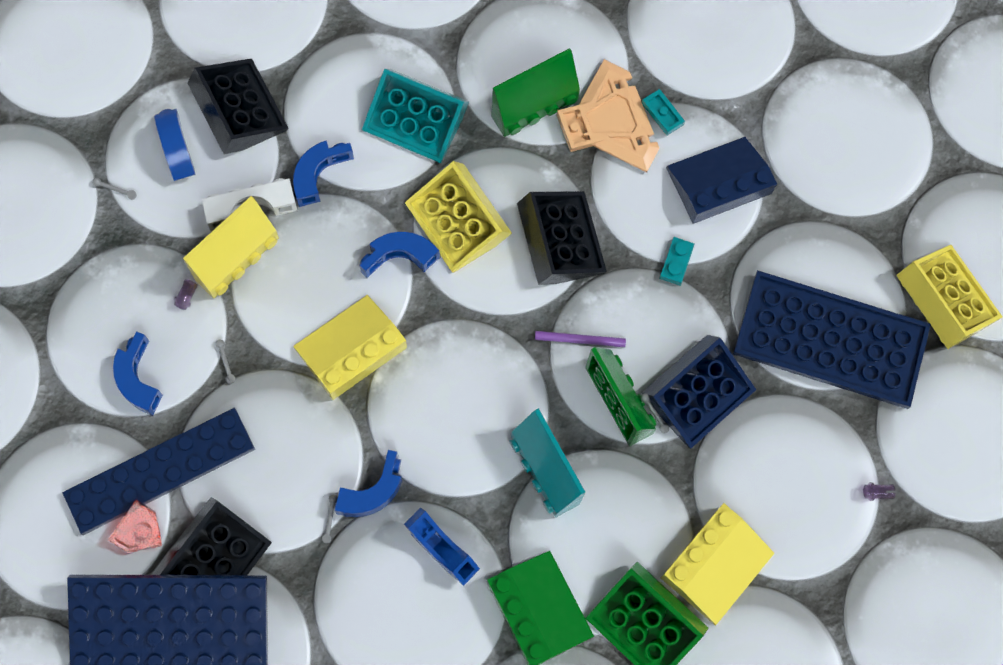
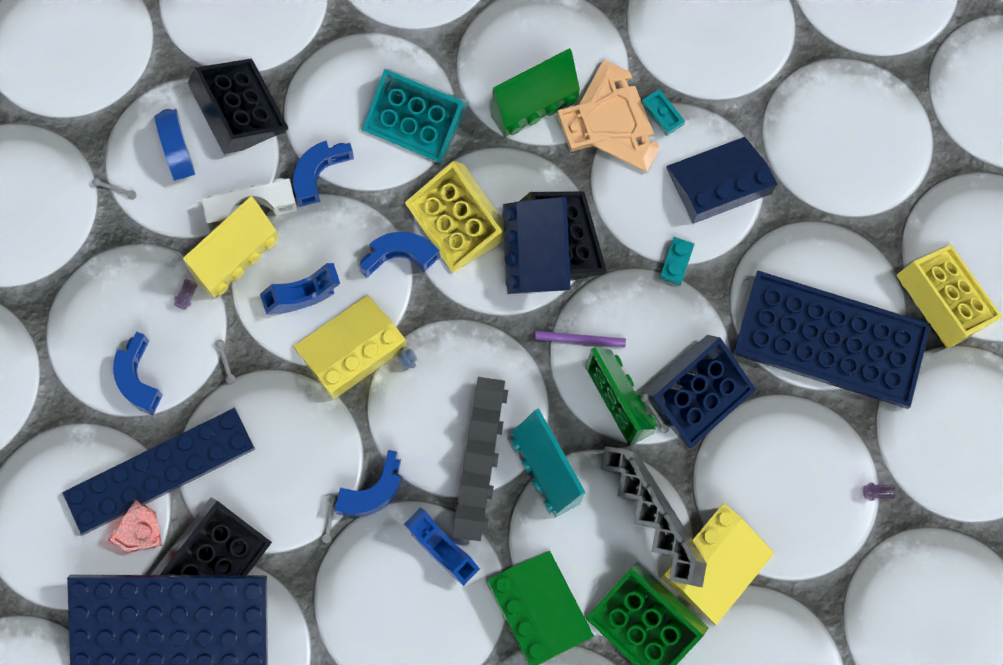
none -> blue arch [260,263,340,314]
none -> sand blue plate [397,347,417,369]
none -> dark grey brick [453,377,509,541]
none -> dark blue slope [502,197,571,294]
none -> dark grey brick [601,446,707,588]

